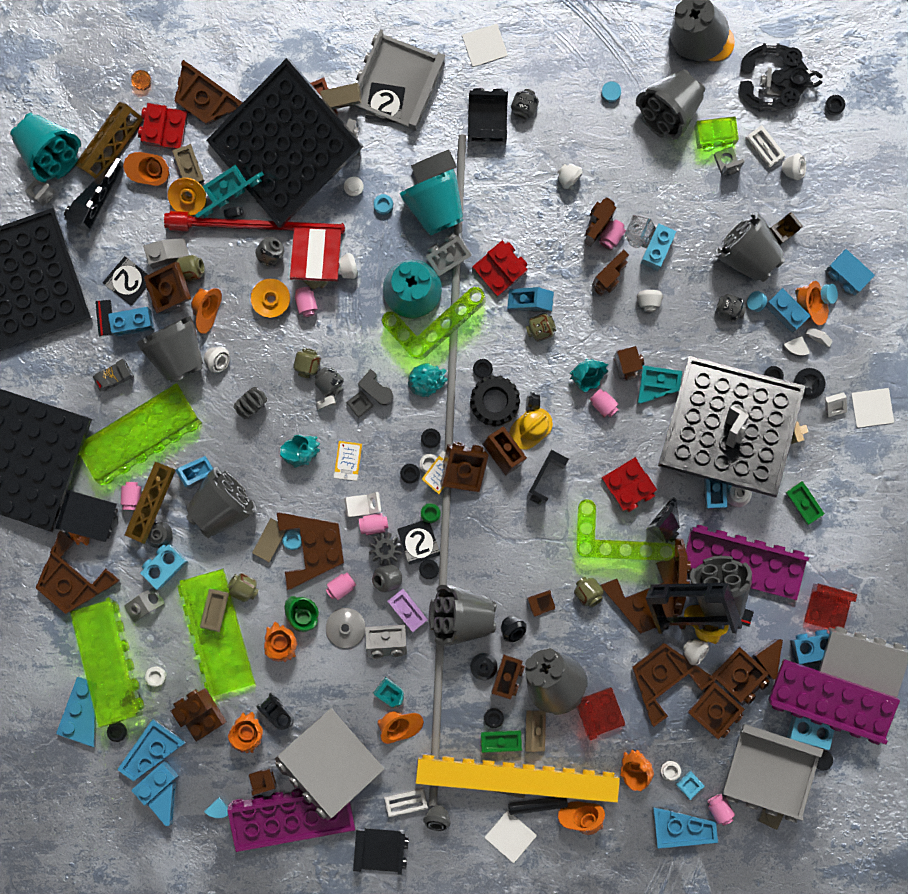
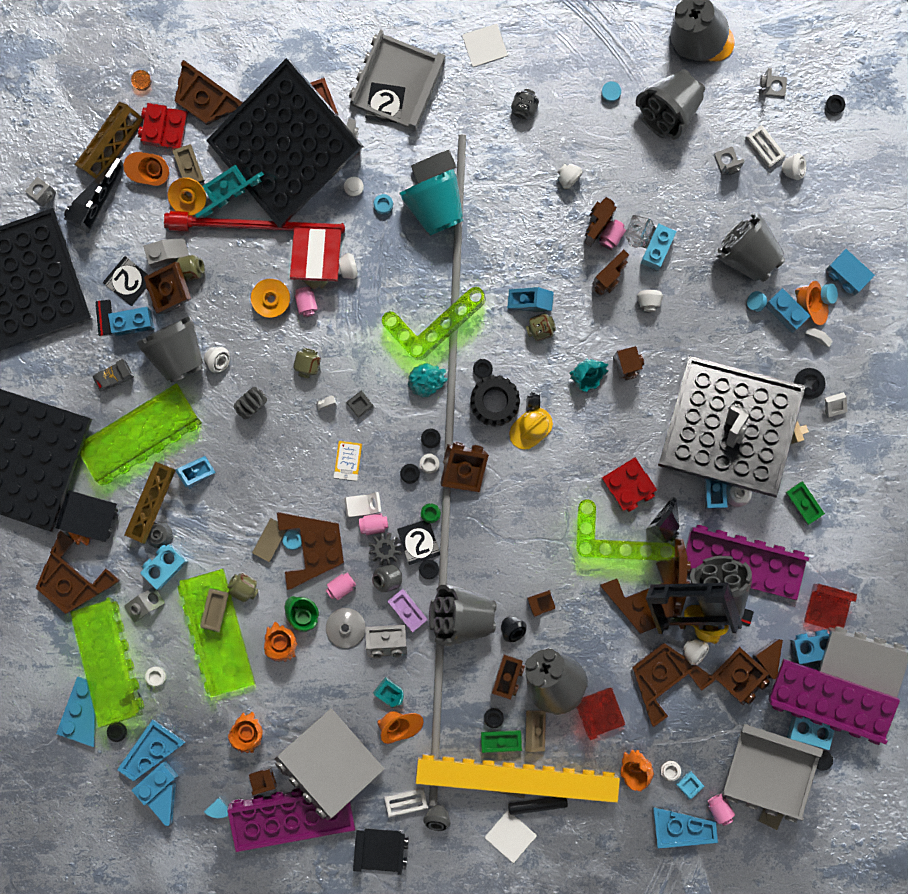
teal cone [10,113,81,183] -> none
bright pink brick [120,482,141,510] -> none
reddish brown plate [170,688,227,742] -> none
dark grey cone [186,467,256,538] -> none
orange piece [191,288,222,333] -> none
black tile [223,207,244,219] -> none
dark grey head [255,237,284,266] -> none
black piece [256,692,293,730] -> none
teal hair [280,435,320,468] -> none
dark grey head [314,367,344,396] -> none
dark tan tile [320,83,361,110] -> none
dark grey leg [358,369,393,406] -> none
teal cone [383,259,442,319] -> none
white sticker [422,451,445,494] -> none
light grey bracket [426,233,472,276] -> none
black panel [468,88,508,143] -> none
black cone [470,653,498,681] -> none
red plate [472,240,528,297] -> none
reddish brown brick [482,426,527,476] -> none
black panel [527,449,569,505] -> none
orange piece [558,801,605,835] -> none
olive head [574,577,604,608] -> none
bright pink brick [589,388,619,418] -> none
teal wing [637,366,682,404] -> none
reddish brown plate [687,682,745,740] -> none
clear neon green brick [694,116,739,151] -> none
dark grey head [715,294,746,322] -> none
black piece [739,43,823,112] -> none
black plate [764,366,784,380] -> none
dark brown bracket [770,212,803,245] -> none
white tile [783,336,810,356] -> none
white sticker [852,388,894,428] -> none

